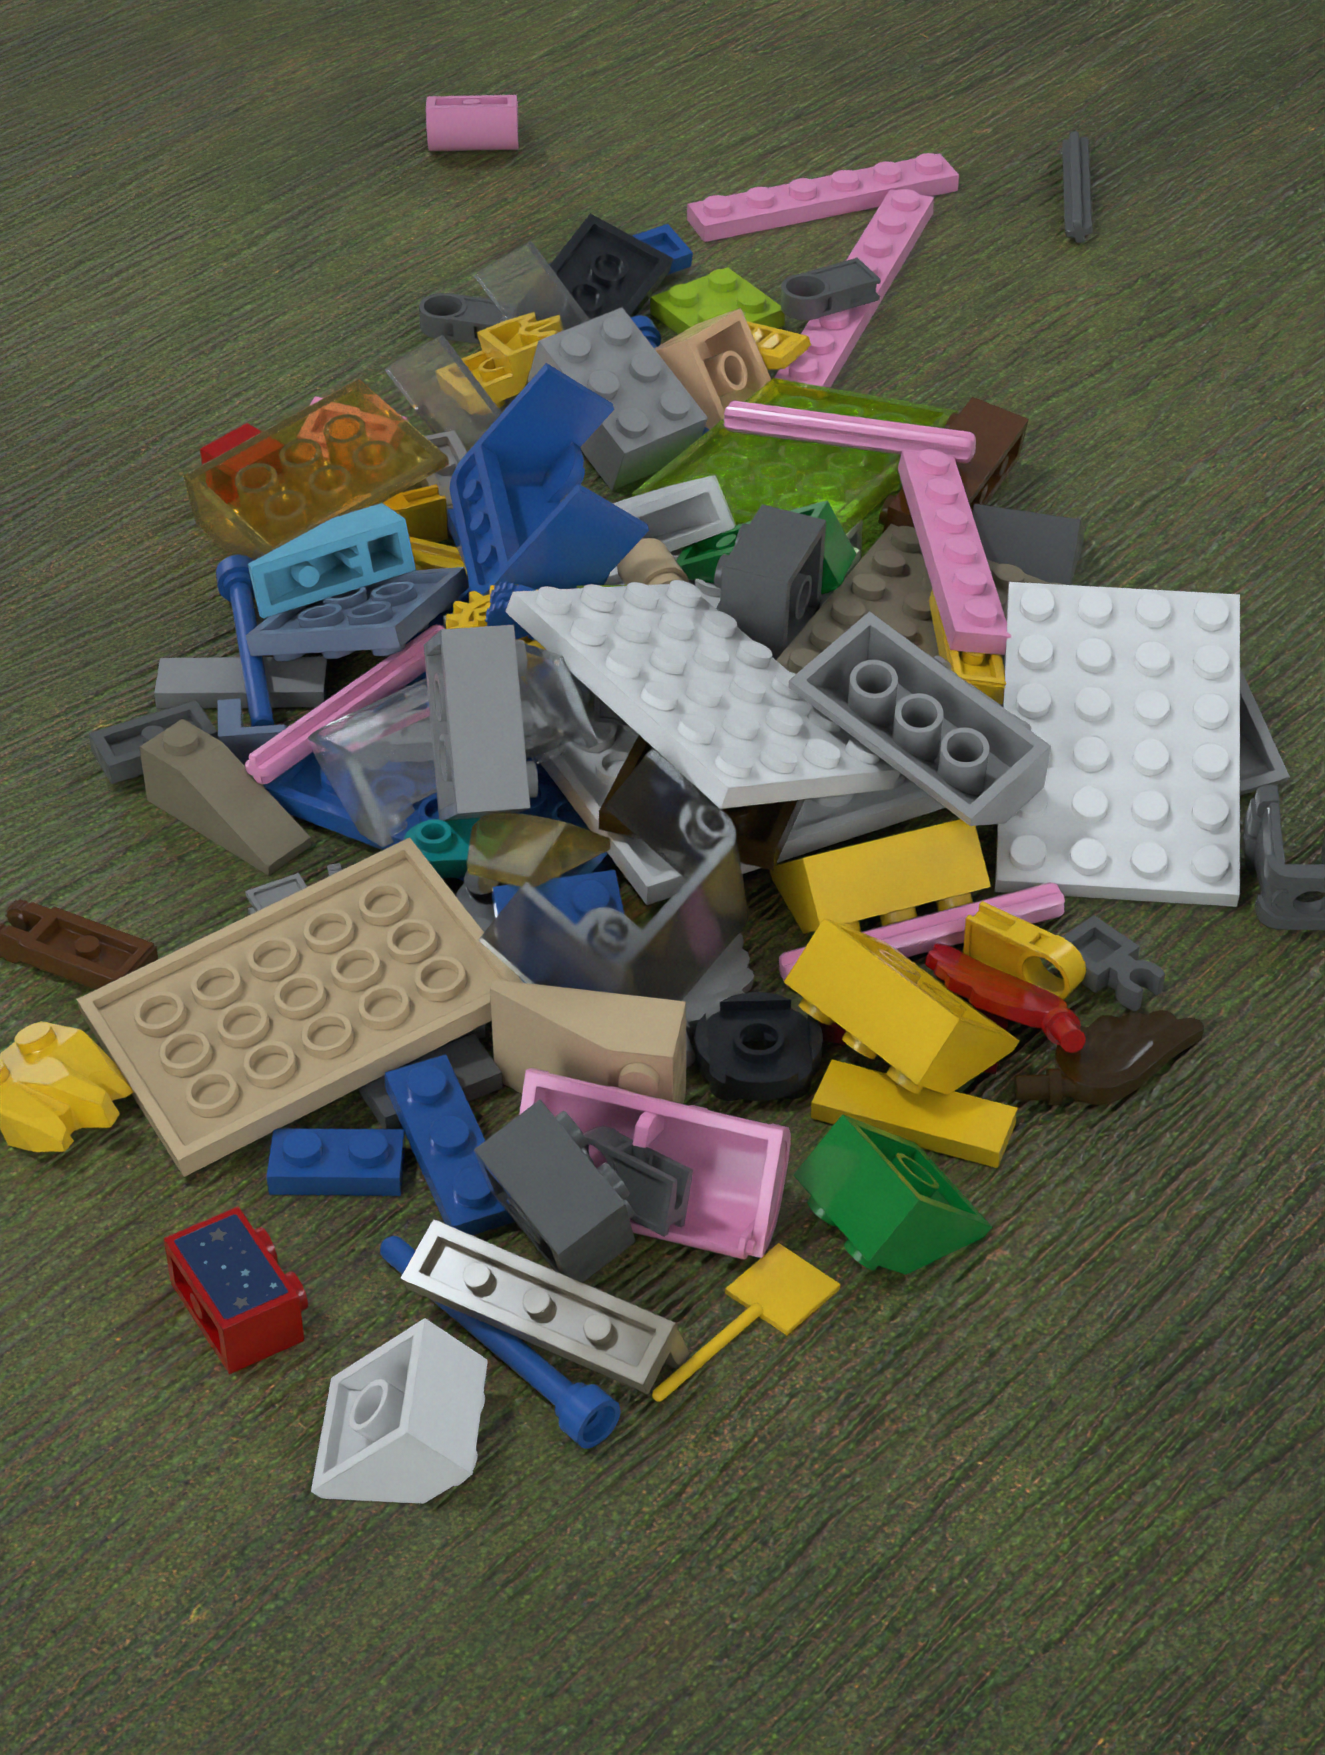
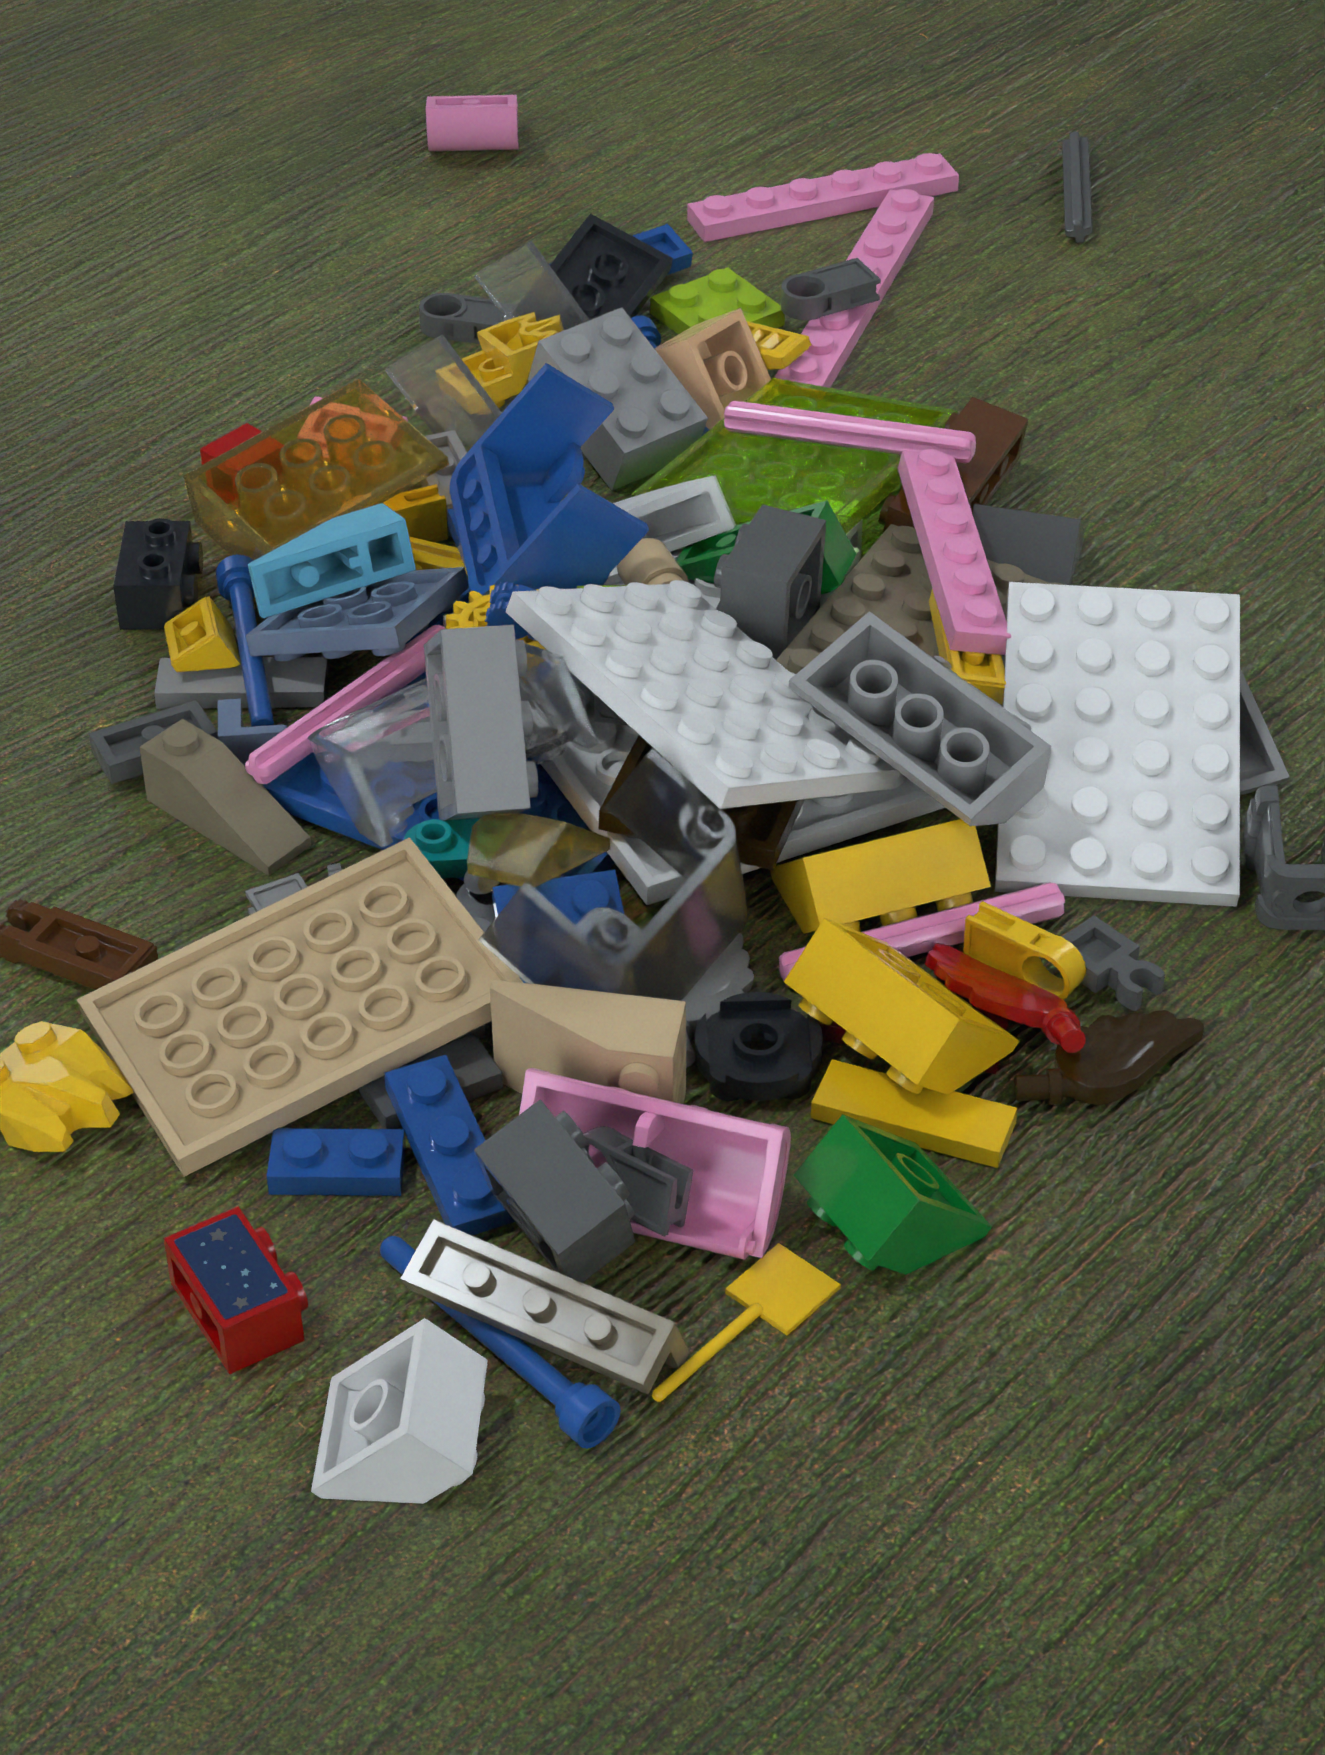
none -> black brick [113,518,203,630]
none -> yellow slope [164,596,241,672]

